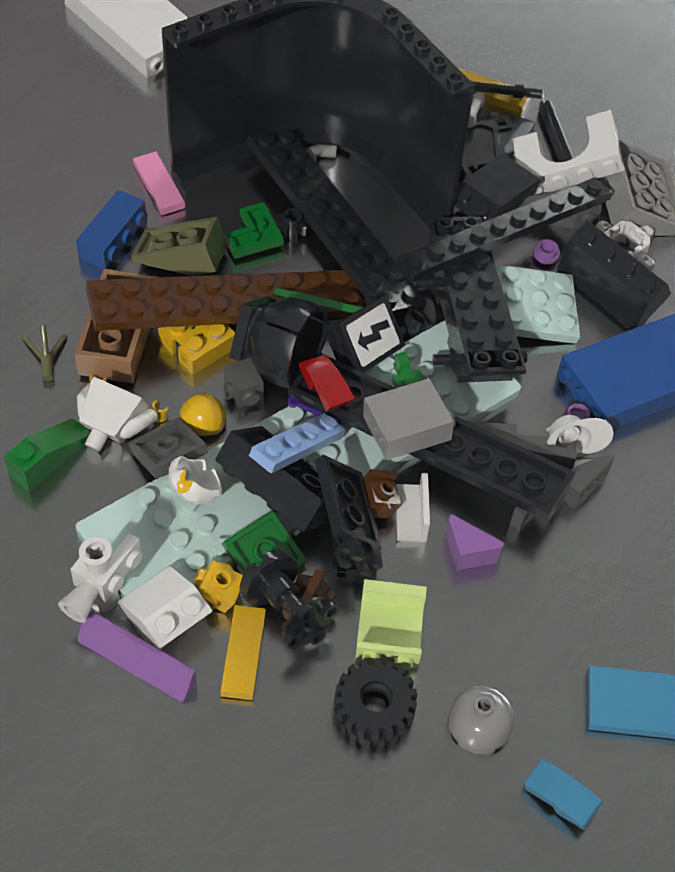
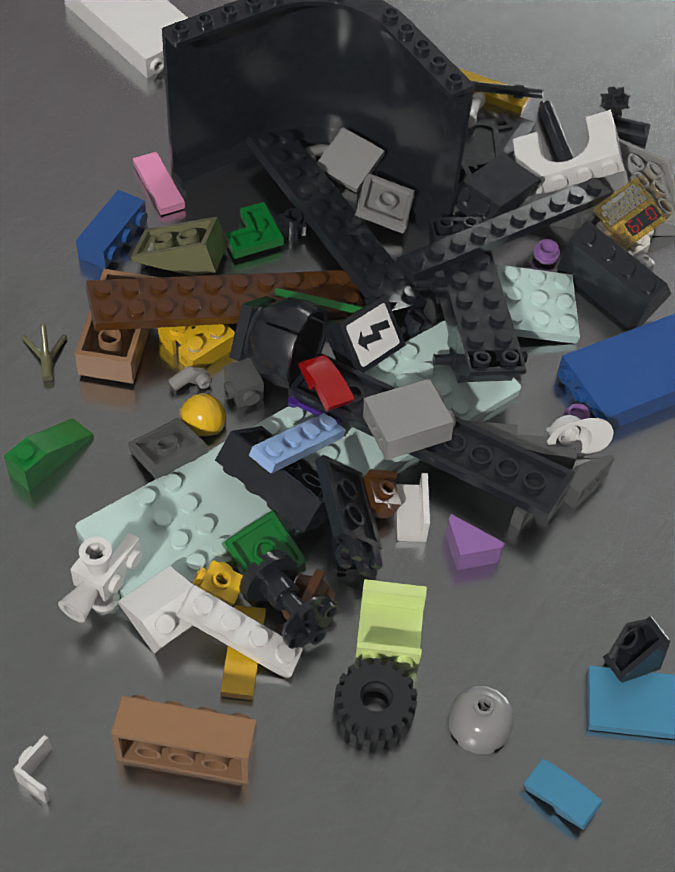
white torso [76,375,169,452] -> none
medium lavender slope [78,610,197,702] -> none
white hair [169,456,222,505] -> none
green plate [392,352,424,388] -> none
none -> white bracket [13,735,52,804]
none -> medium nougat brick [111,695,257,784]
none -> light grey arm [168,366,212,391]
none -> white plate [176,585,303,679]
none -> light grey tile [317,127,385,193]
none -> light grey tile [355,173,415,233]
none -> tile [592,177,667,250]
none -> black gear [599,86,631,116]
none -> black slope [603,616,671,683]
none -> black tile [613,116,651,146]

